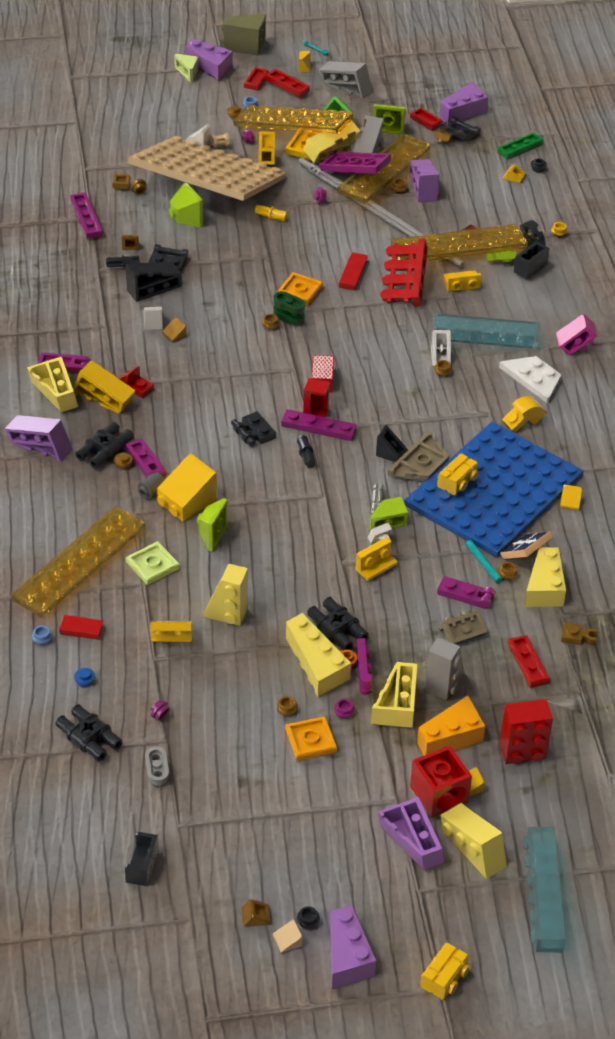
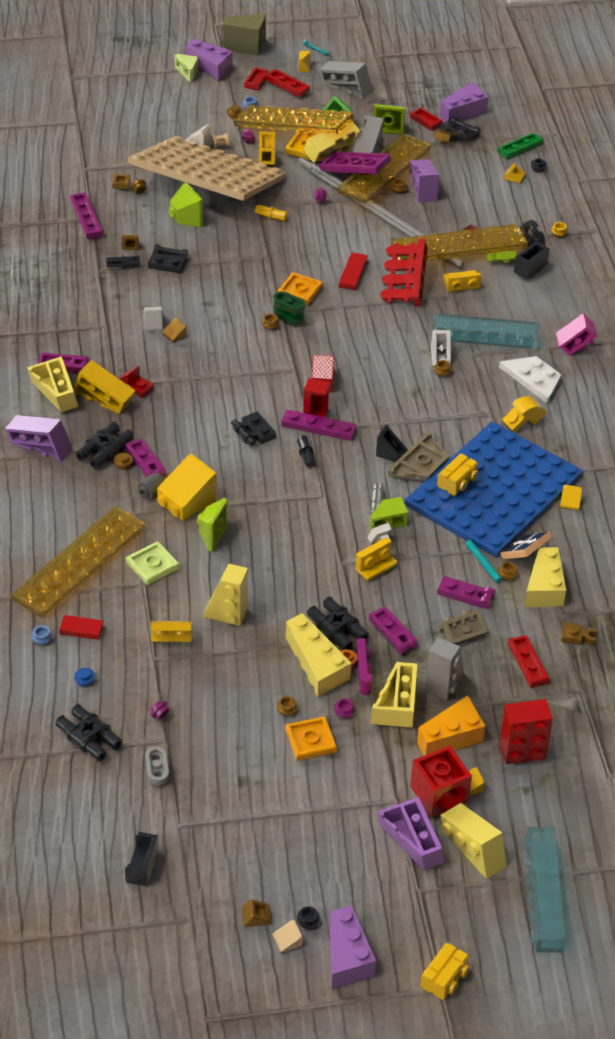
black wedge [126,262,182,302] -> none
none -> magenta plate [369,606,418,655]

